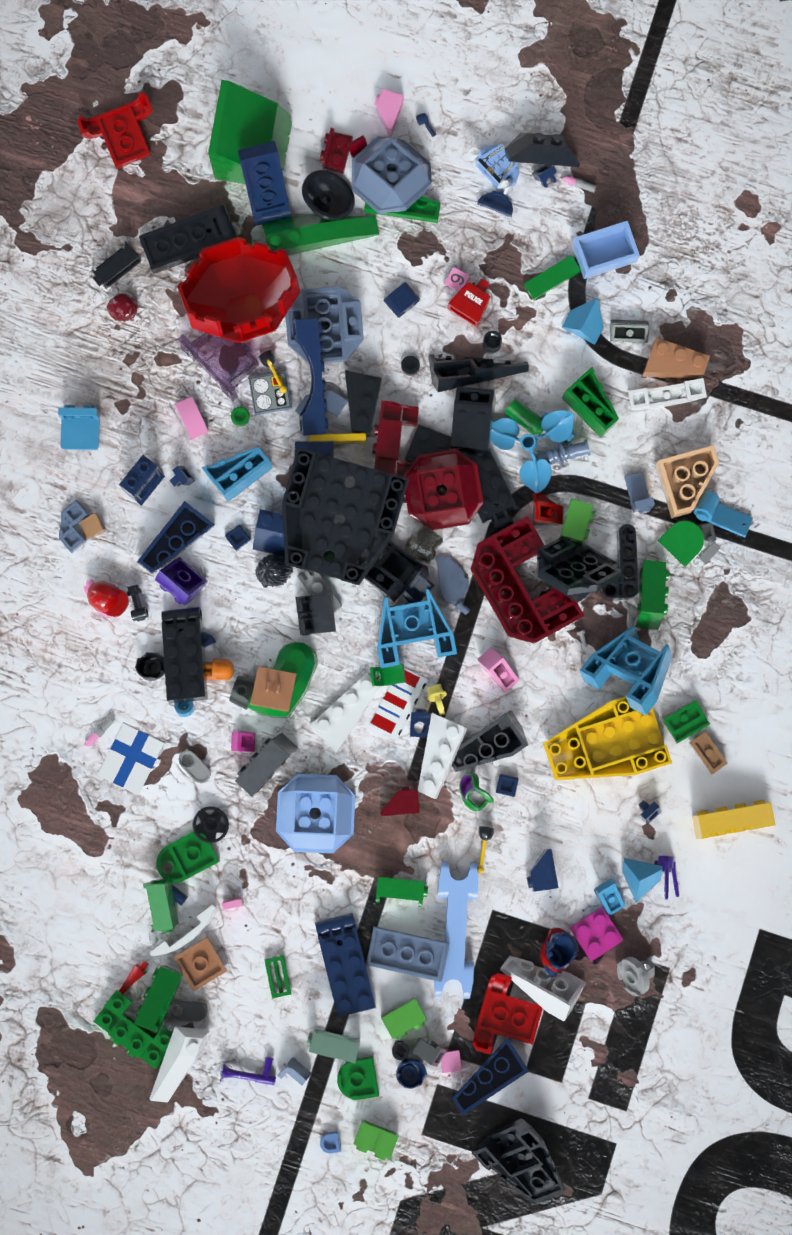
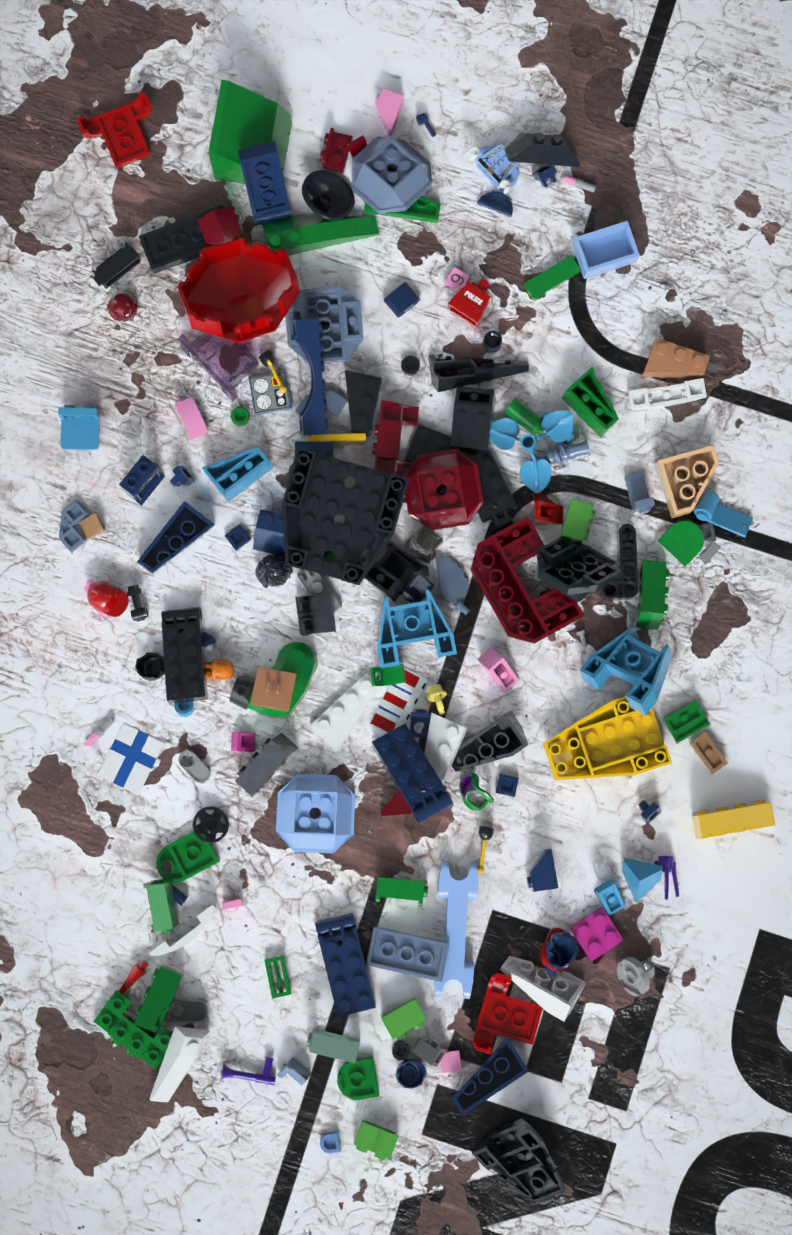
dark purple brick [155,557,208,605] -> none
nougat plate [174,937,228,992] -> none
dark azure slope [562,298,604,345] -> none
pearl dark grey slope [610,319,649,343] -> none
none -> dark red slope [197,207,242,245]
none -> dark blue hinge [372,723,453,823]

